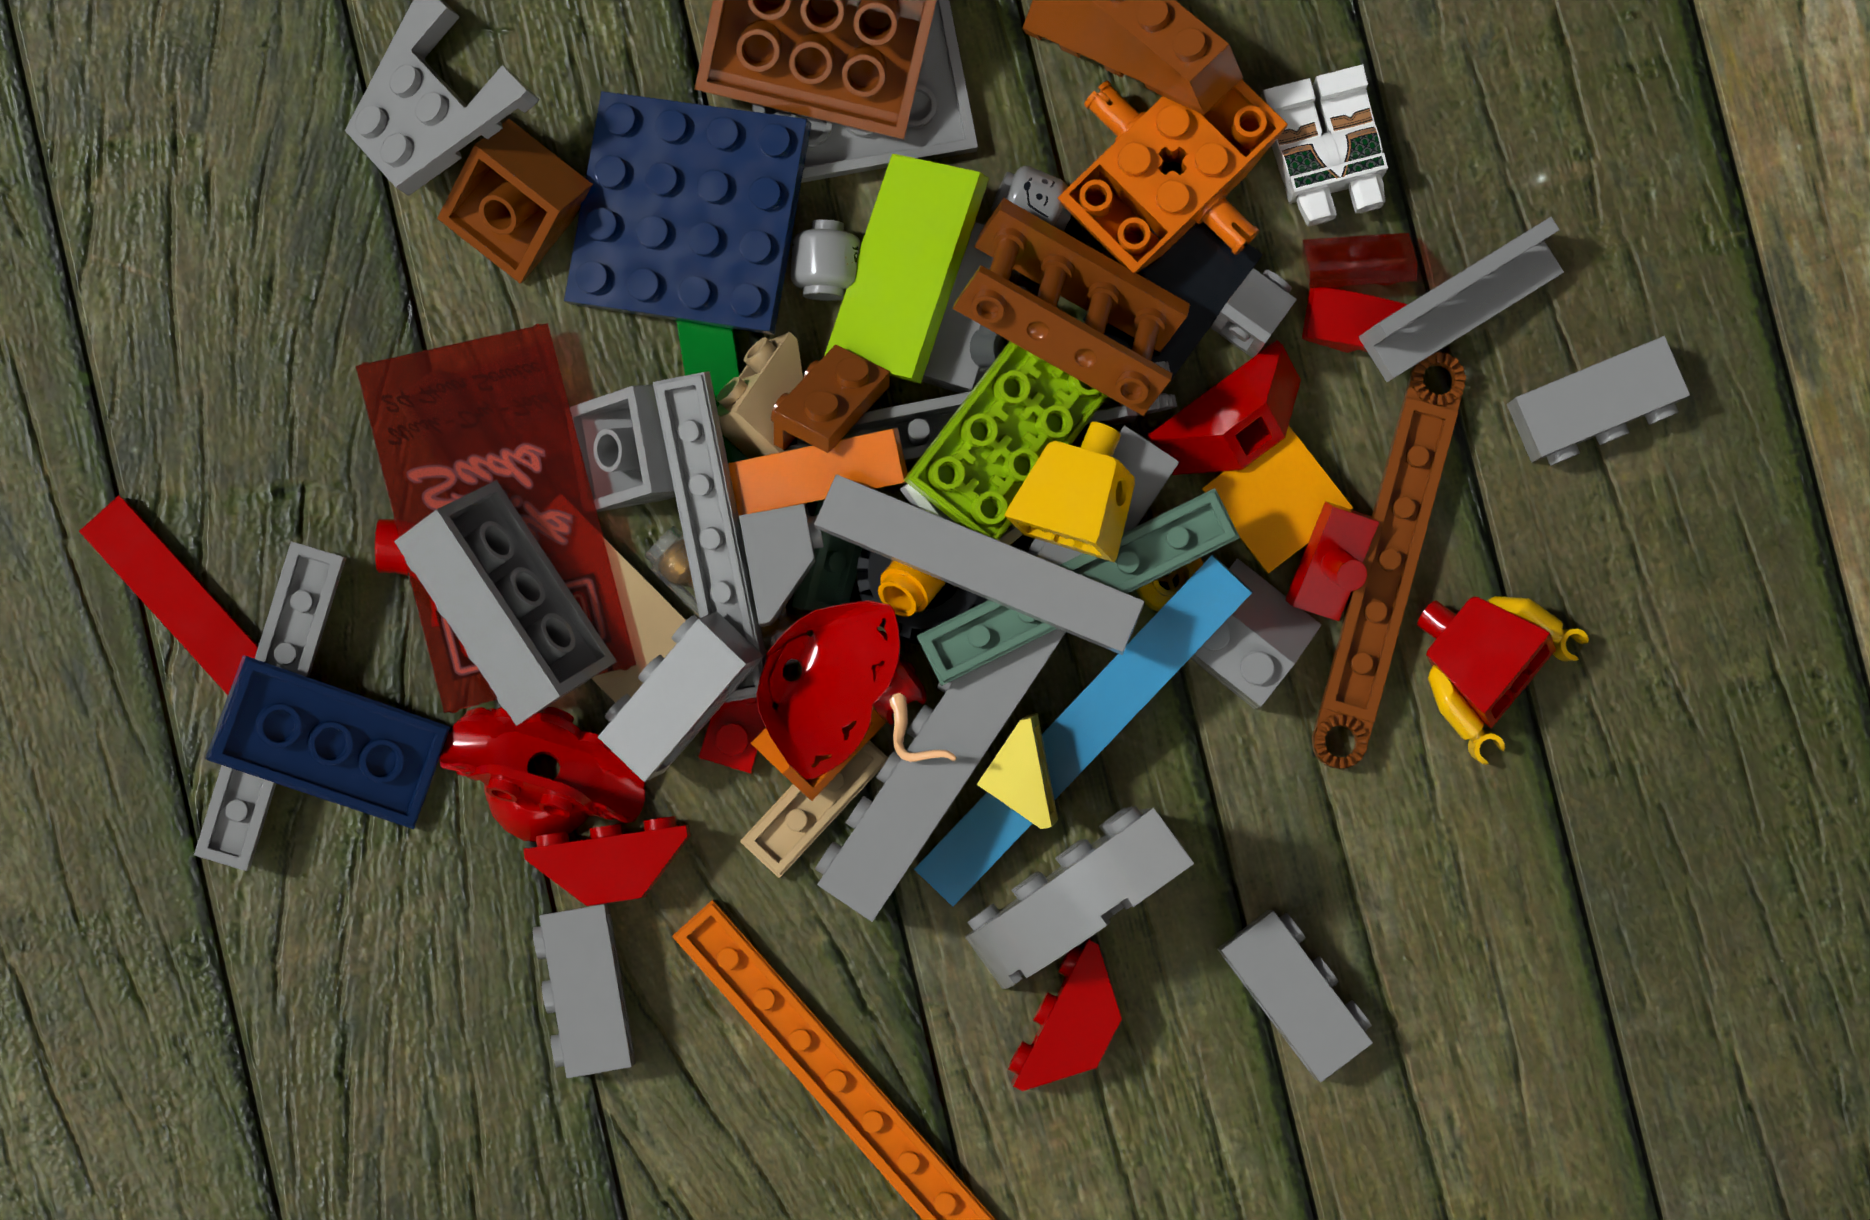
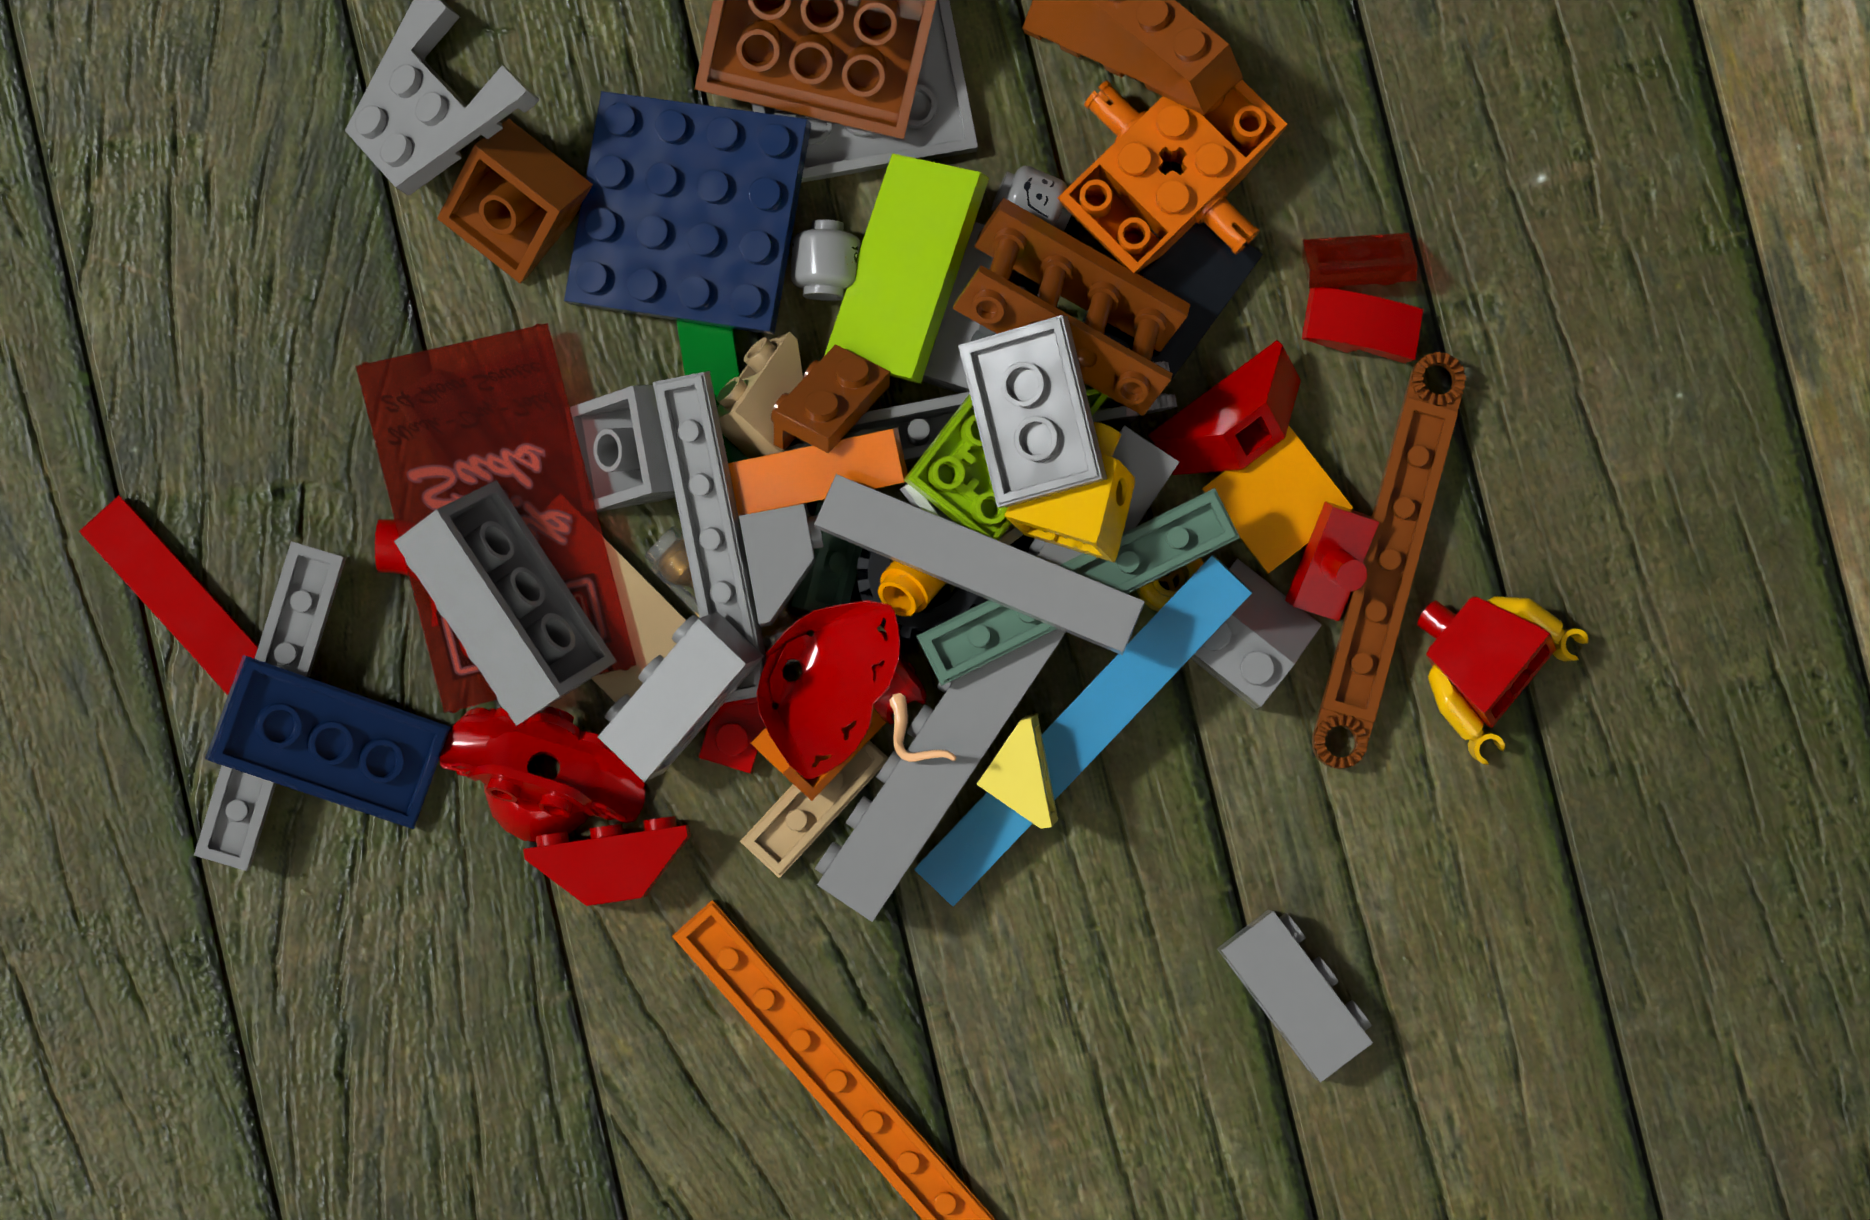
light grey brick [533,903,636,1079] -> none
light grey brick [965,805,1194,989] -> none
red slope [1007,939,1122,1091] -> none
light grey slope [1211,268,1297,358] -> none
white hips [1261,64,1388,227] -> none
light grey fence [1359,217,1564,382] -> none
light grey brick [1506,336,1690,466] -> none
none -> light grey tile [958,315,1107,508]

